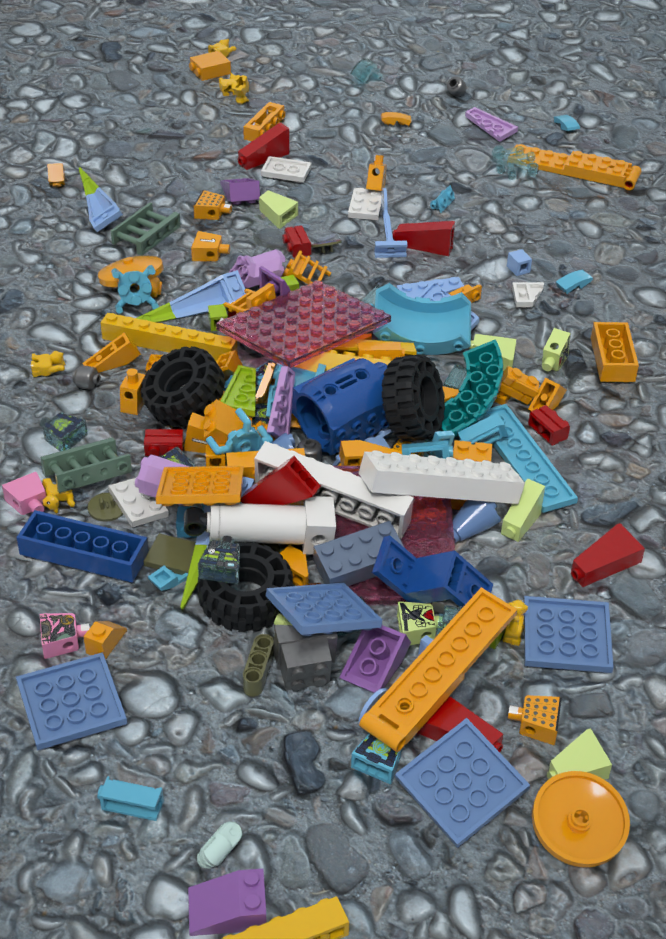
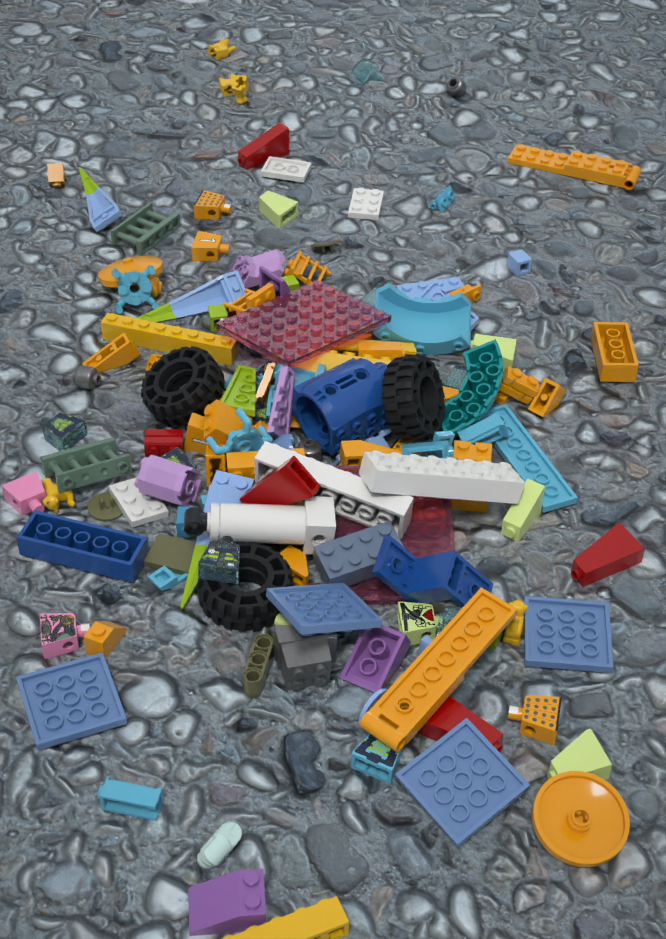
yellow animal [31,351,66,377] -> none
light orange torso [120,368,145,415] -> none
light orange plate [156,466,244,506] -> none
light orange brick [189,51,231,81] -> none
light orange slope [216,350,243,381] -> none
medium lavender slope [220,178,260,204] -> none
light orange brick [243,102,286,141] -> none
red brick [282,225,312,258] -> none
light orange torso [366,155,387,191] -> none
light blue piece [374,188,407,258] -> none
light orange slope [381,112,411,126] -> none
red slope [392,221,455,257] -> none
medium blue cone [445,500,501,543] -> none
lavender wing [465,107,518,142] -> none
clear light blue plant [492,146,539,180] -> none
white wing [512,282,544,308] -> none
red brick [528,405,570,446] -> none
yellowish green torso [542,328,571,372] -> none
medium azure slope [554,115,580,131] -> none
medium azure slope [556,270,593,294] -> none

